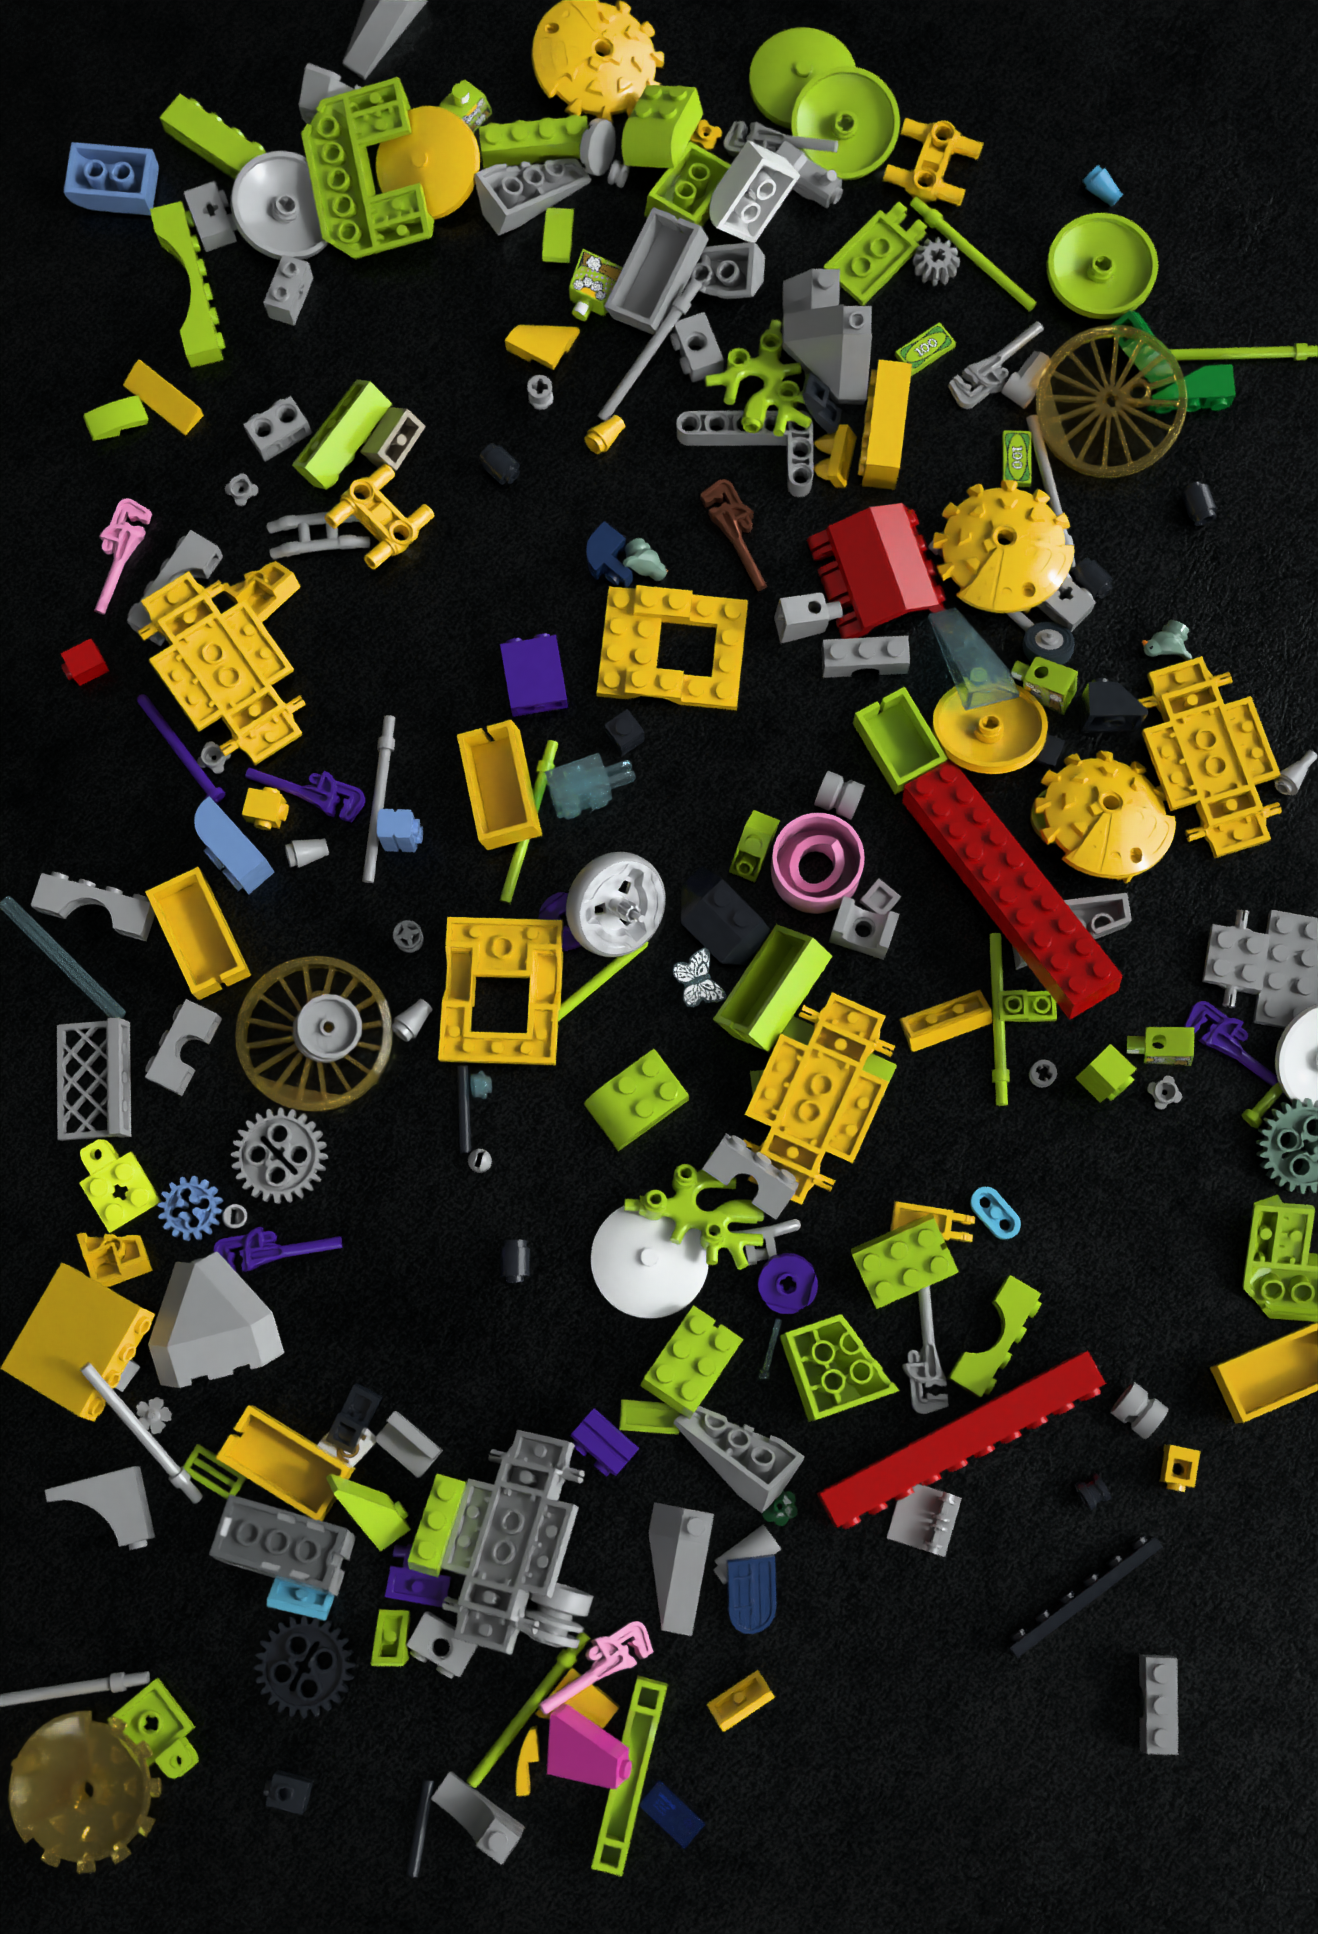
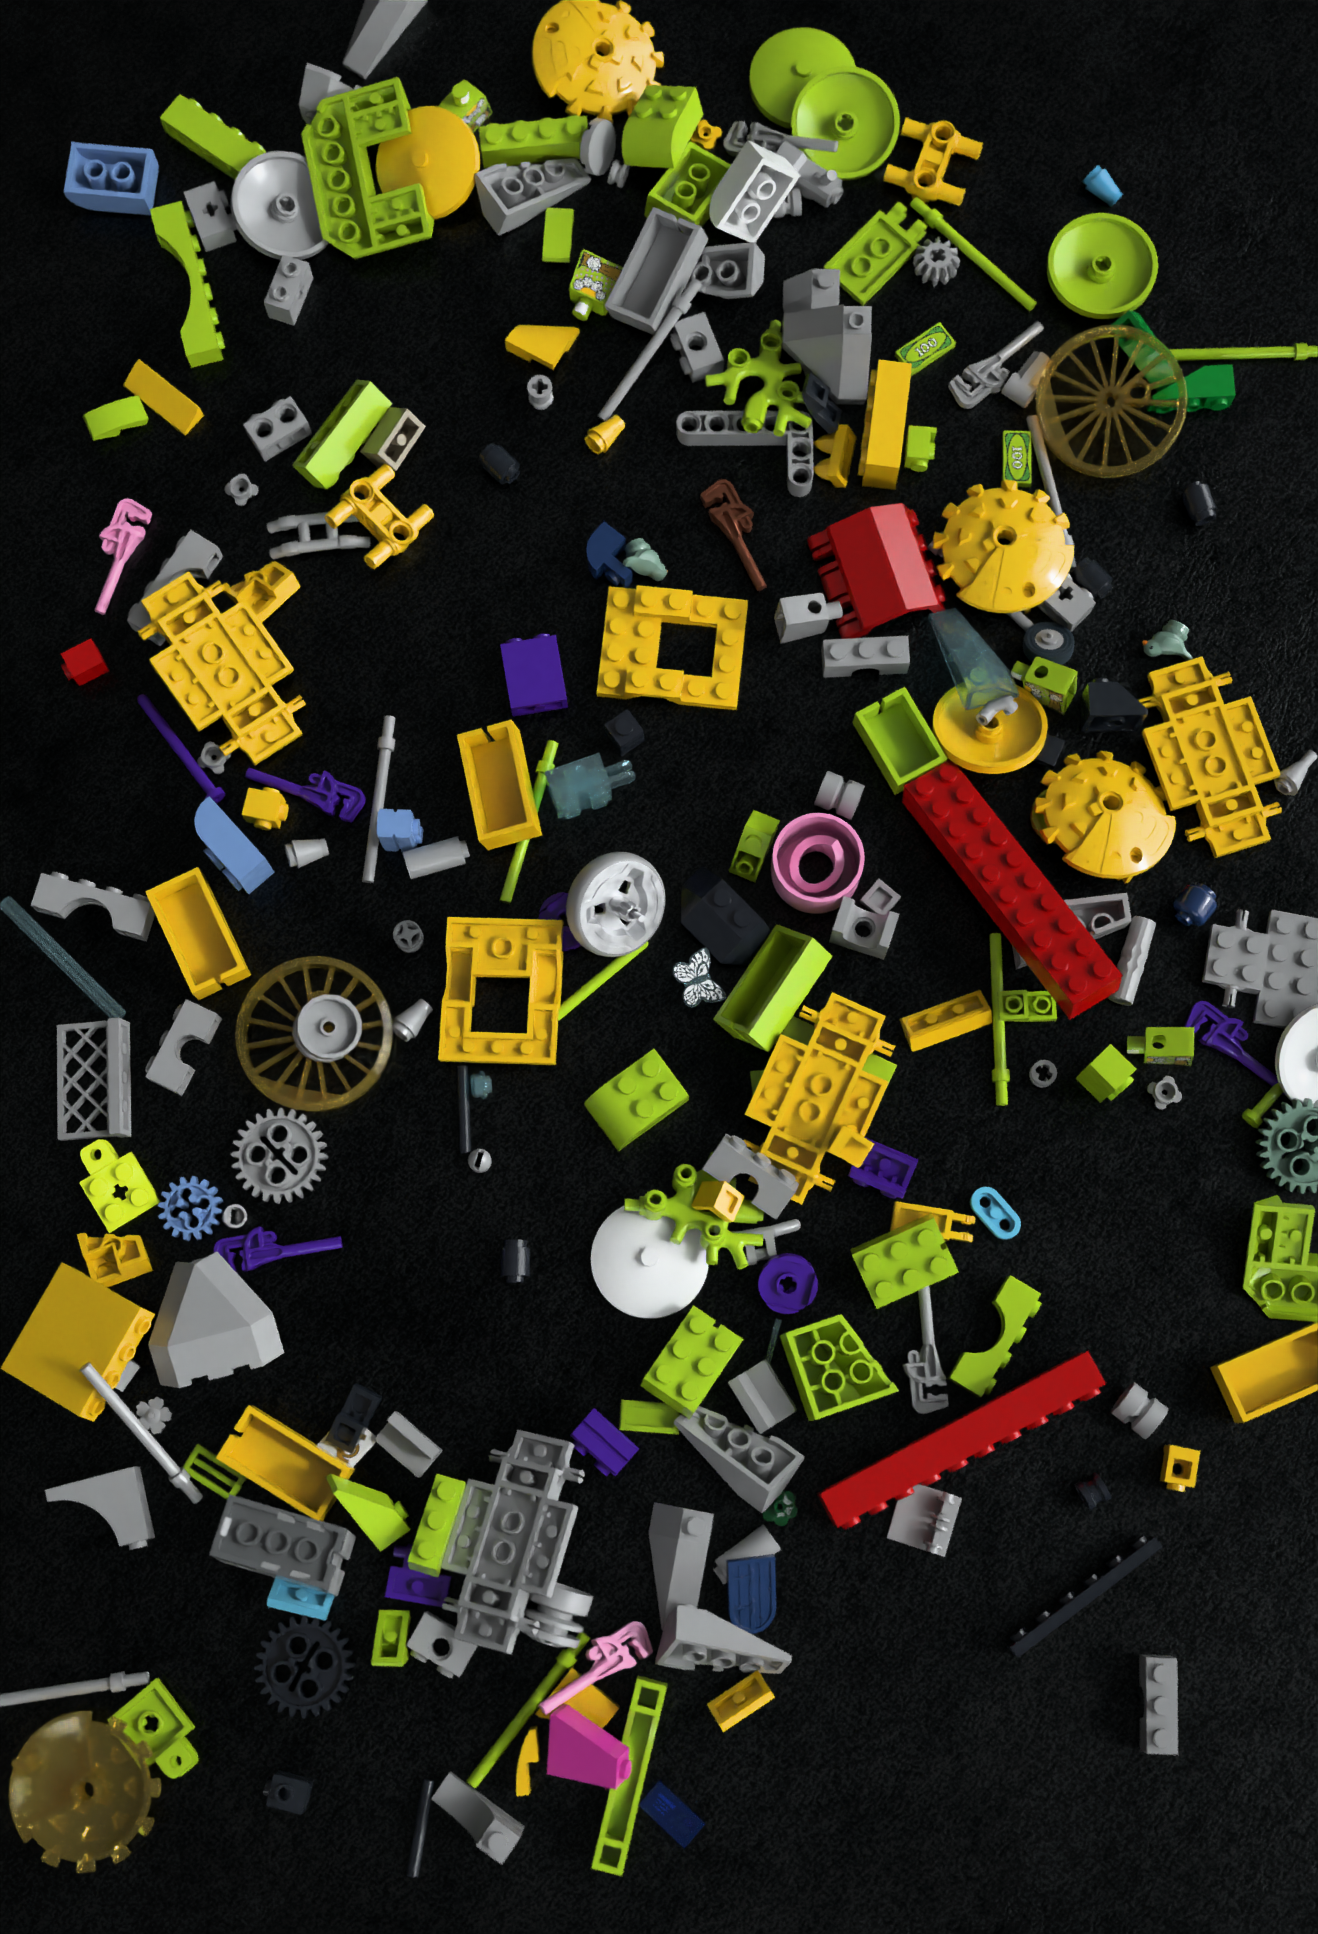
none -> light grey brick [403,836,470,879]
none -> light grey wedge [656,1604,792,1674]
none -> yellow panel [692,1181,745,1222]
none -> light grey panel [728,1360,797,1434]
none -> light grey wheel [773,188,802,218]
none -> yellow panel [828,1125,874,1168]
none -> dark purple bracket [848,1137,918,1199]
none -> lime brick [904,425,937,472]
none -> light grey arm [976,695,1018,726]
none -> light grey axle [1109,916,1156,1006]
none -> dark blue head [1173,883,1217,926]

